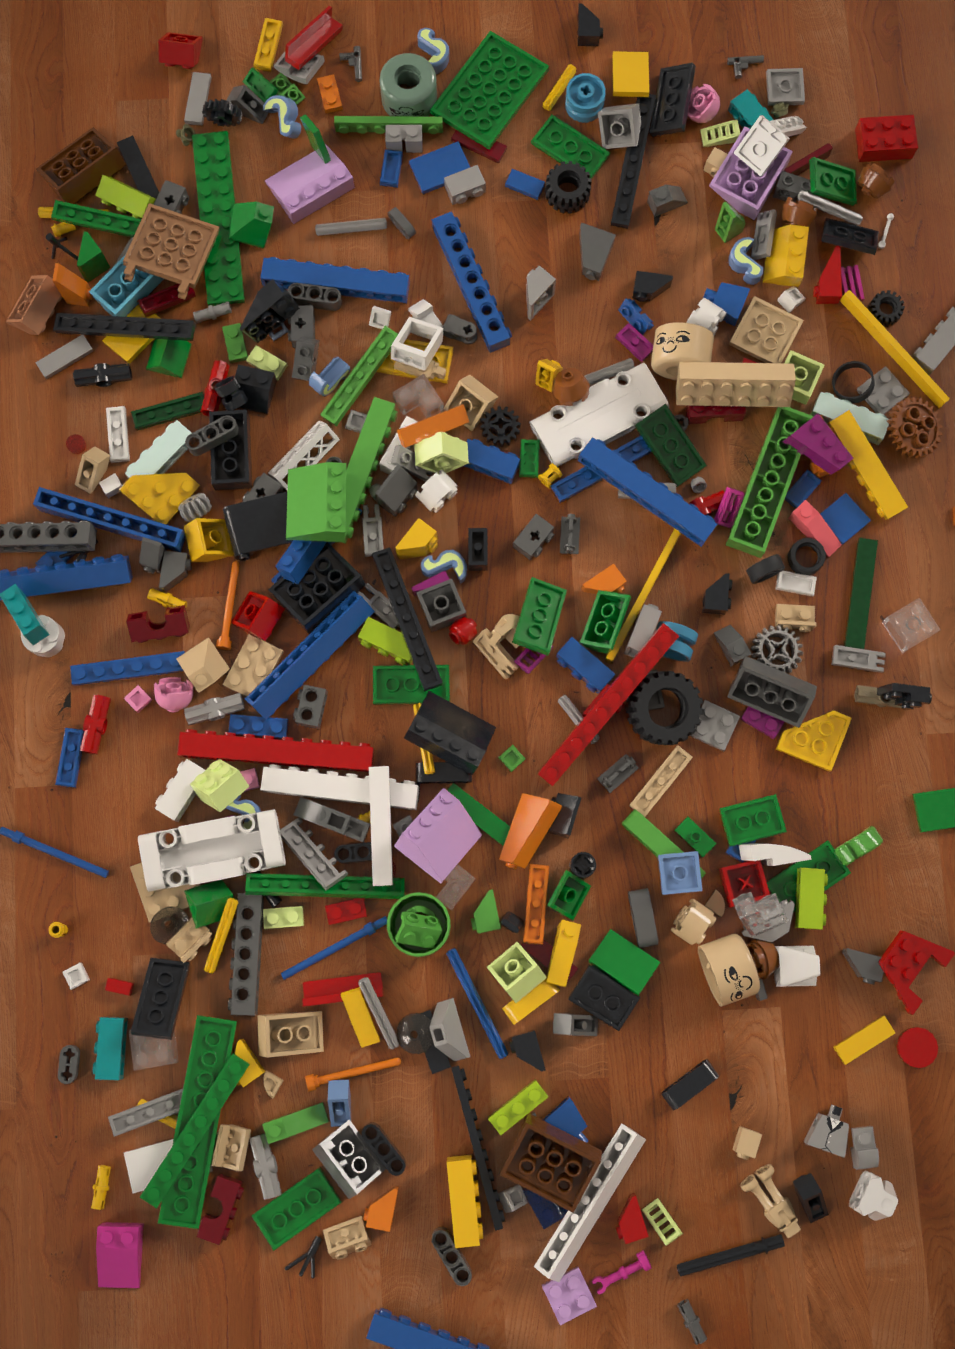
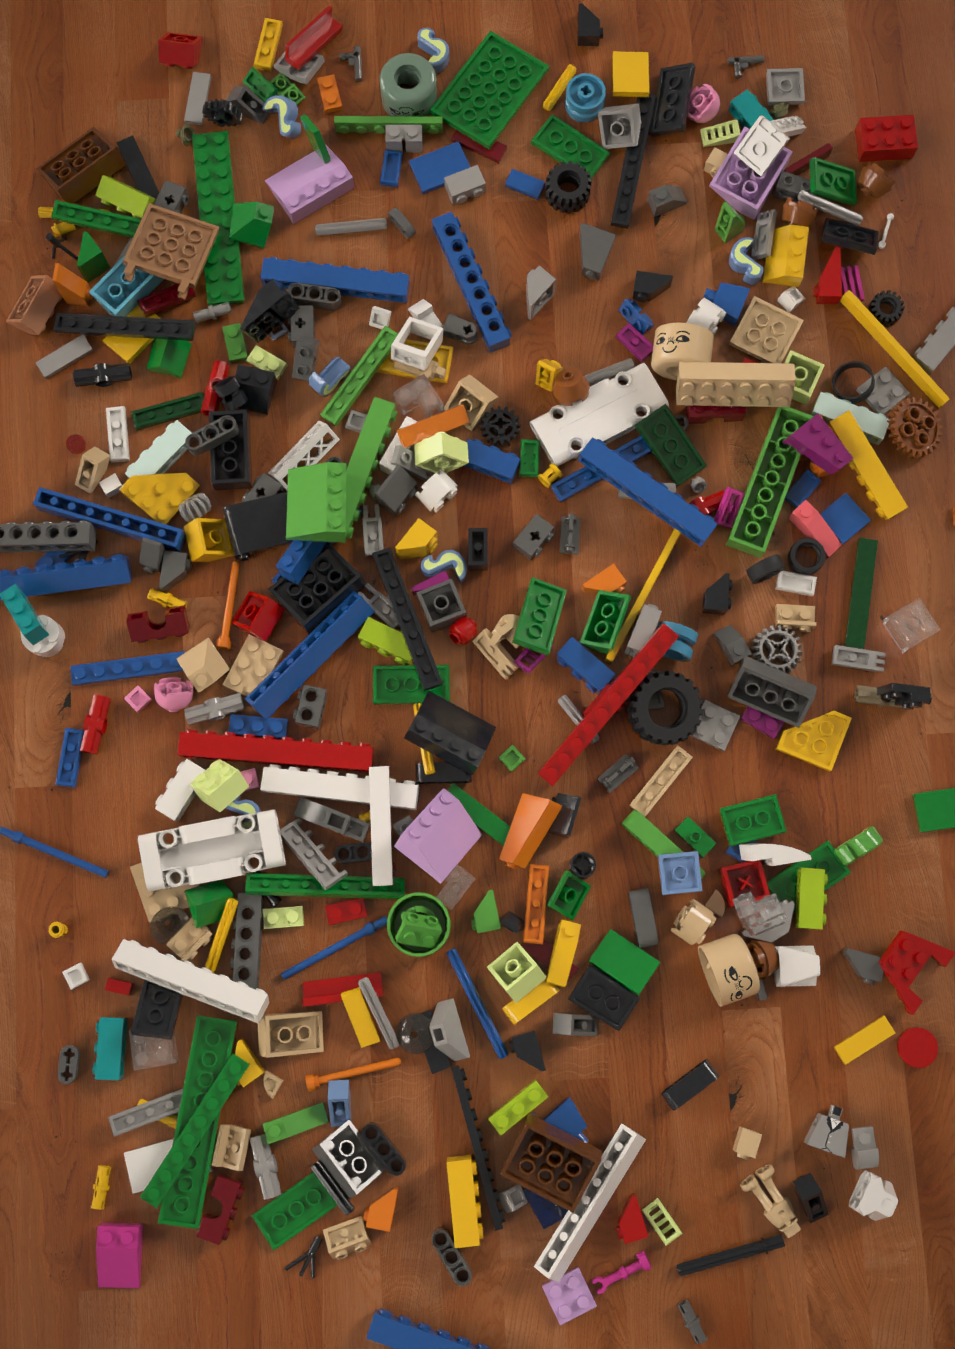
none -> white brick [112,939,269,1024]
none -> black axle [311,1160,355,1215]

